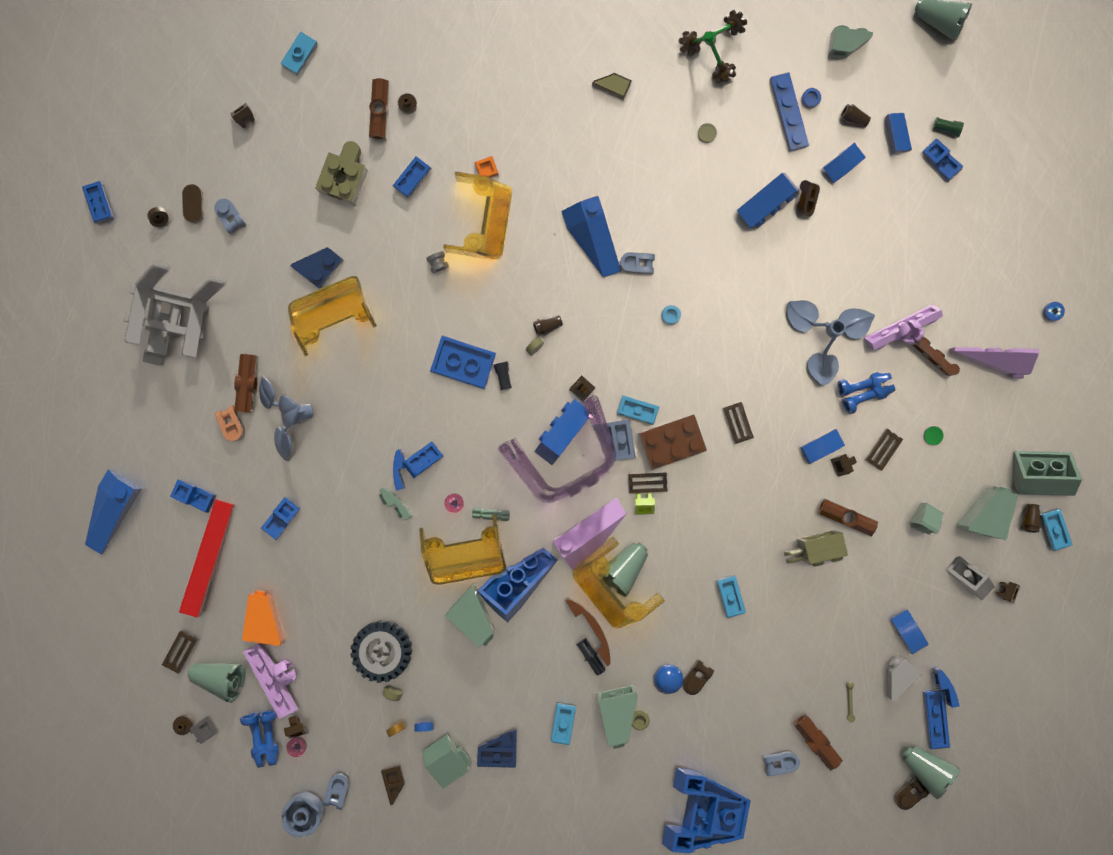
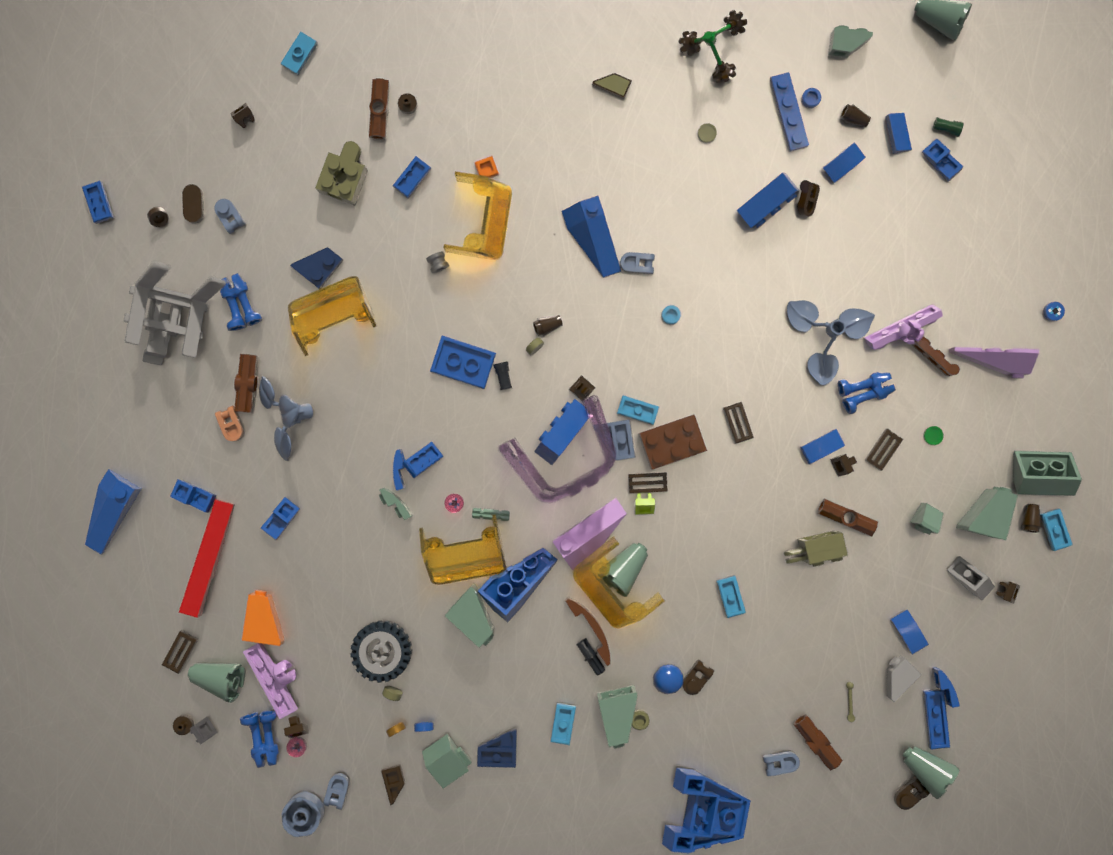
none -> blue piece [220,273,262,331]

